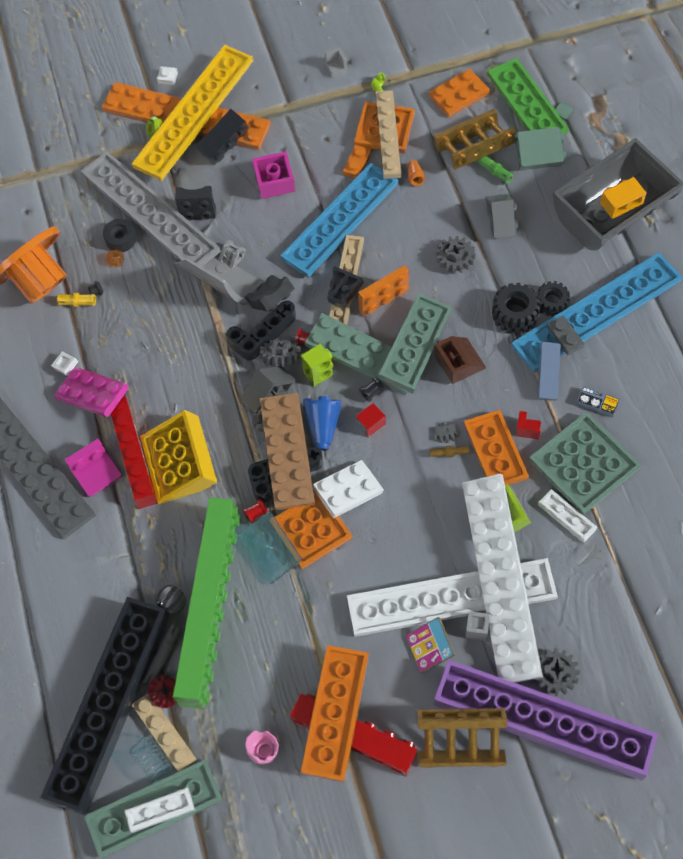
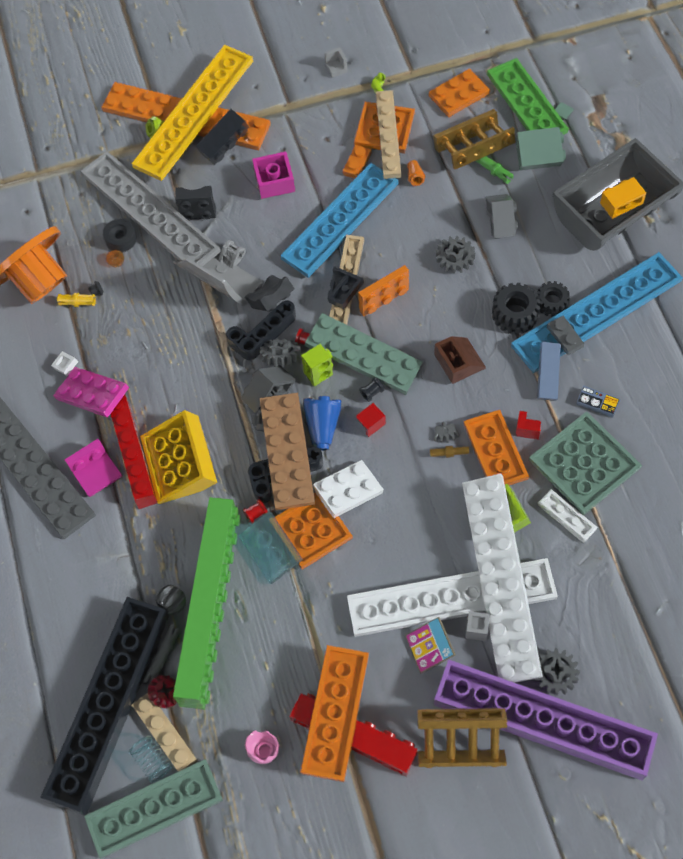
white tile [124,788,195,833] -> none
white plate [157,66,178,85] -> none
sand green plate [378,293,452,394] -> none

